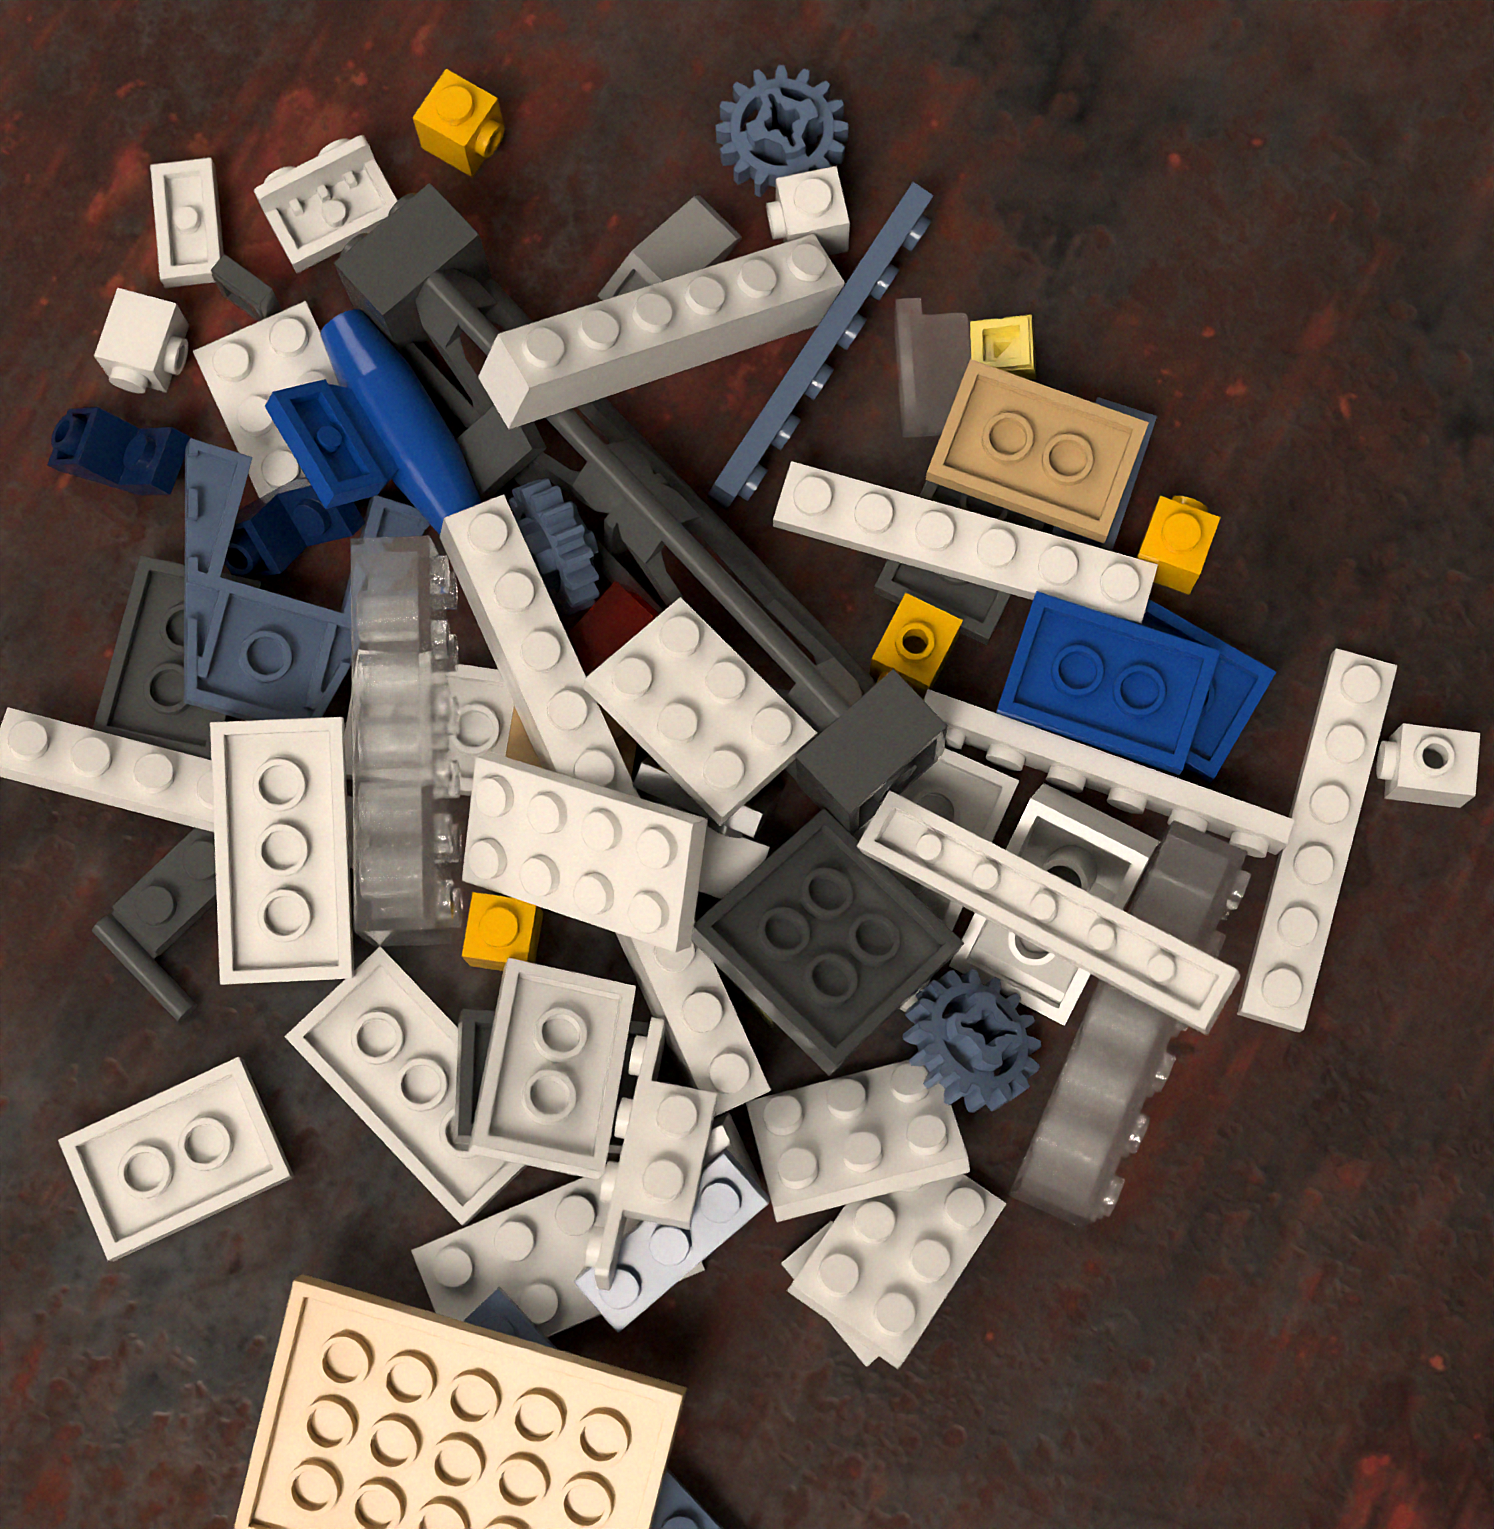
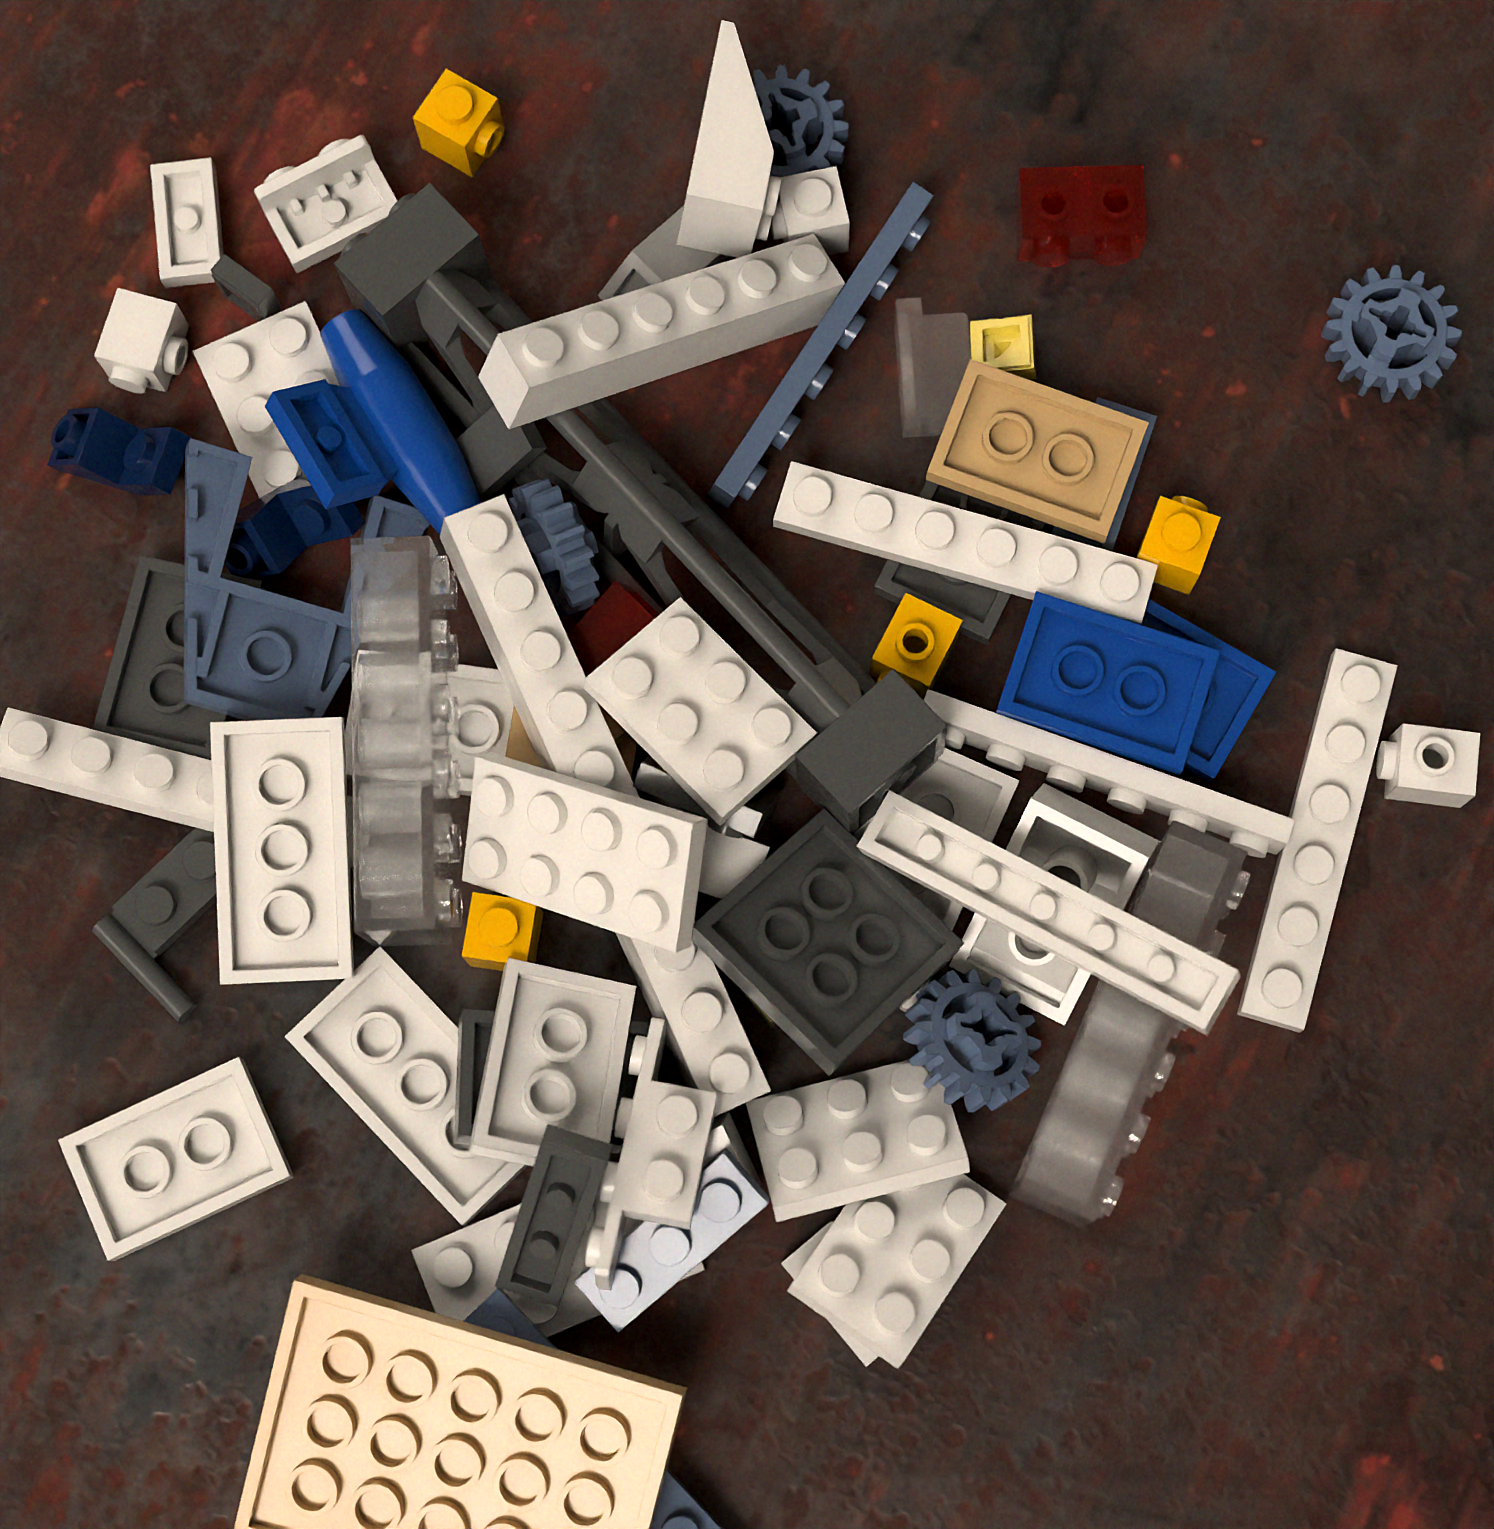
none -> dark grey plate [495,1124,613,1307]
none -> white slope [677,20,781,258]
none -> clear red brick [1015,165,1147,267]
none -> sand blue gear [1321,265,1462,403]

